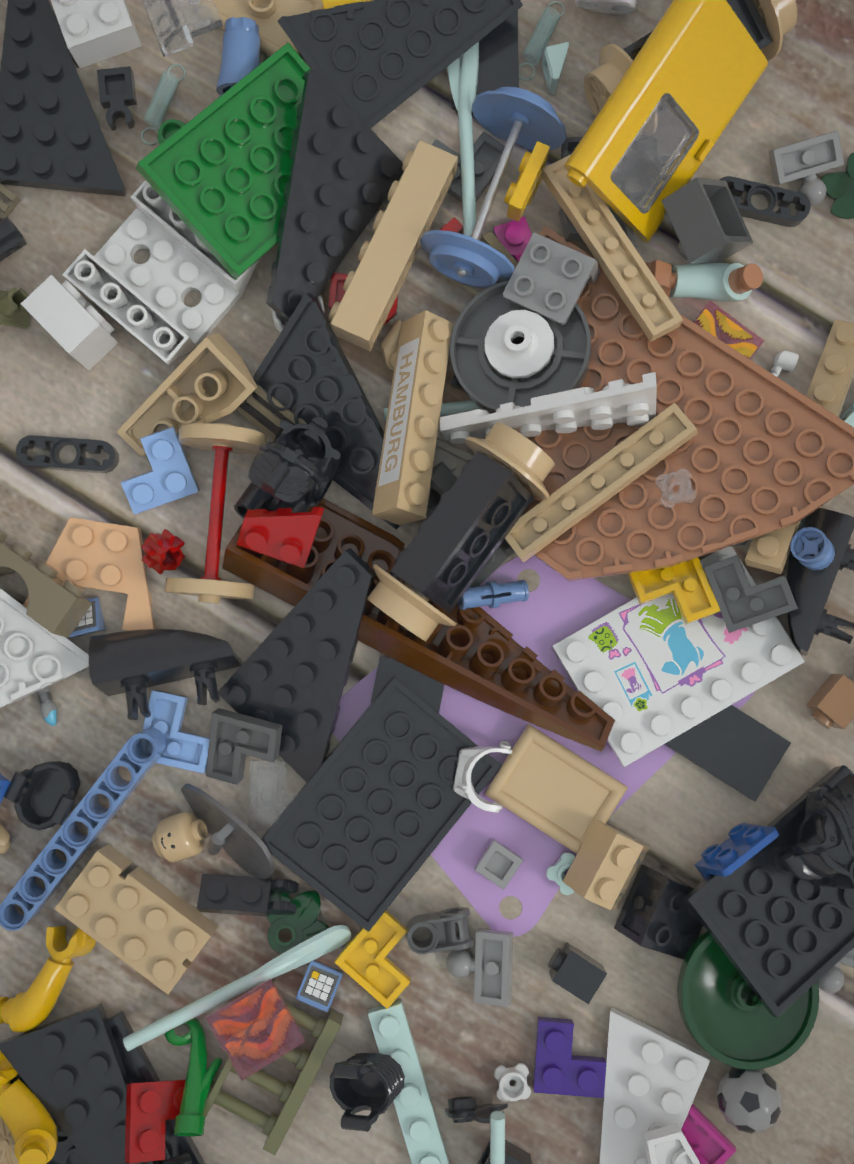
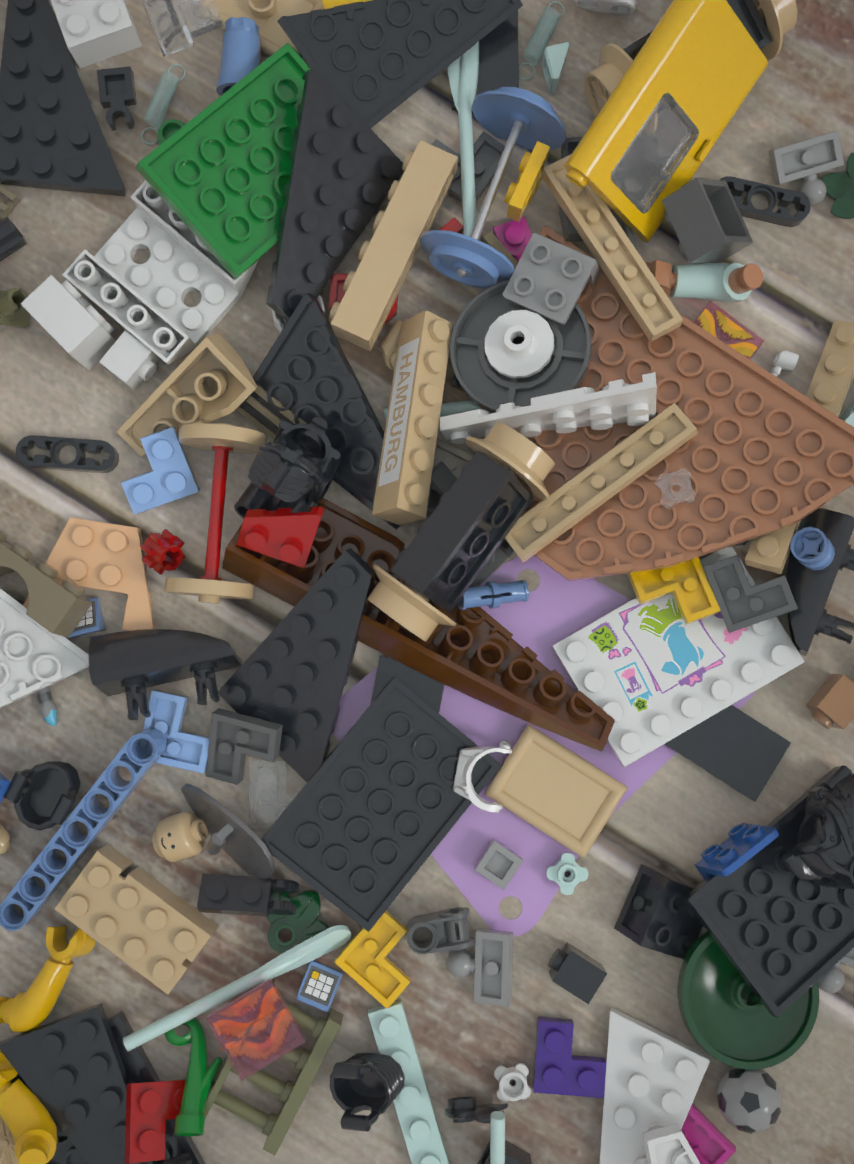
tan slope [563,819,650,910] -> none
none -> white brick [99,330,160,390]

